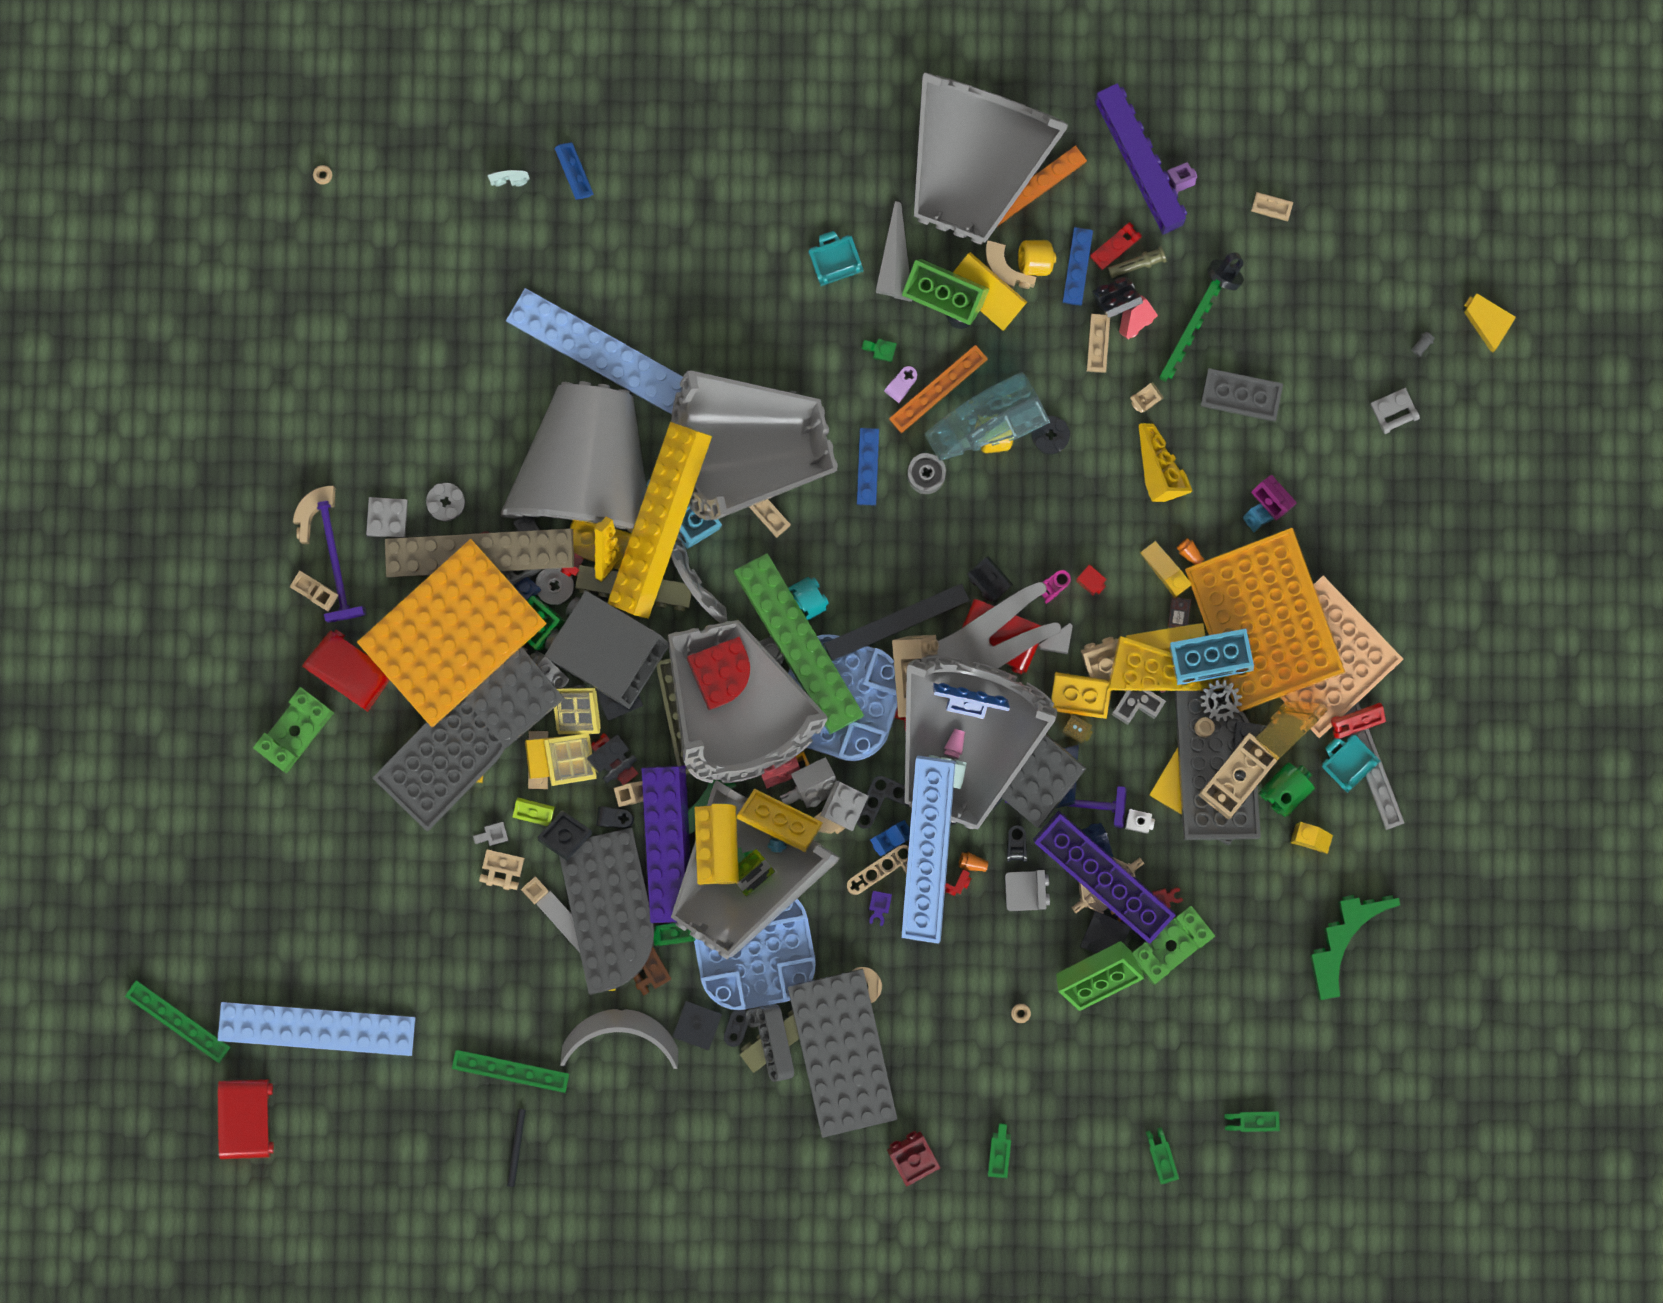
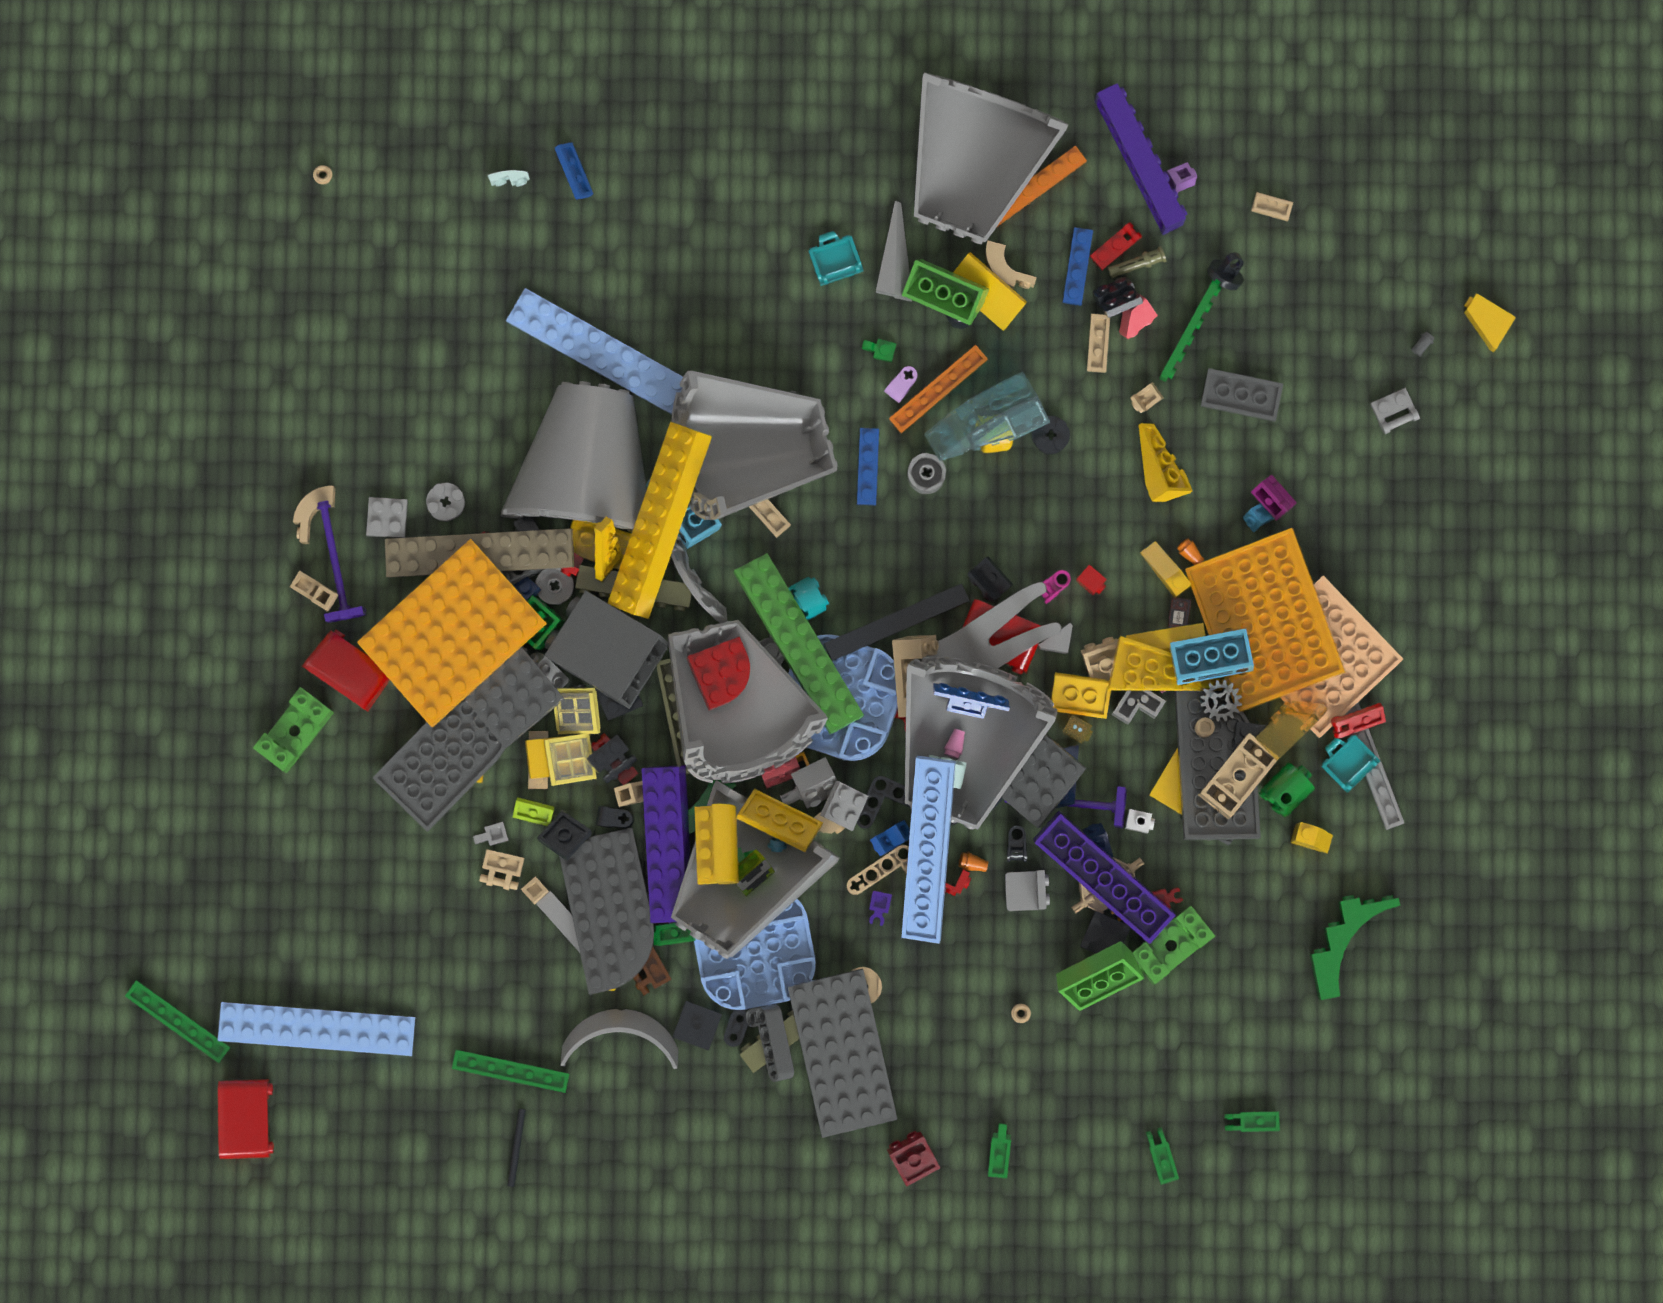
yellow head [1018,240,1056,276] -> none

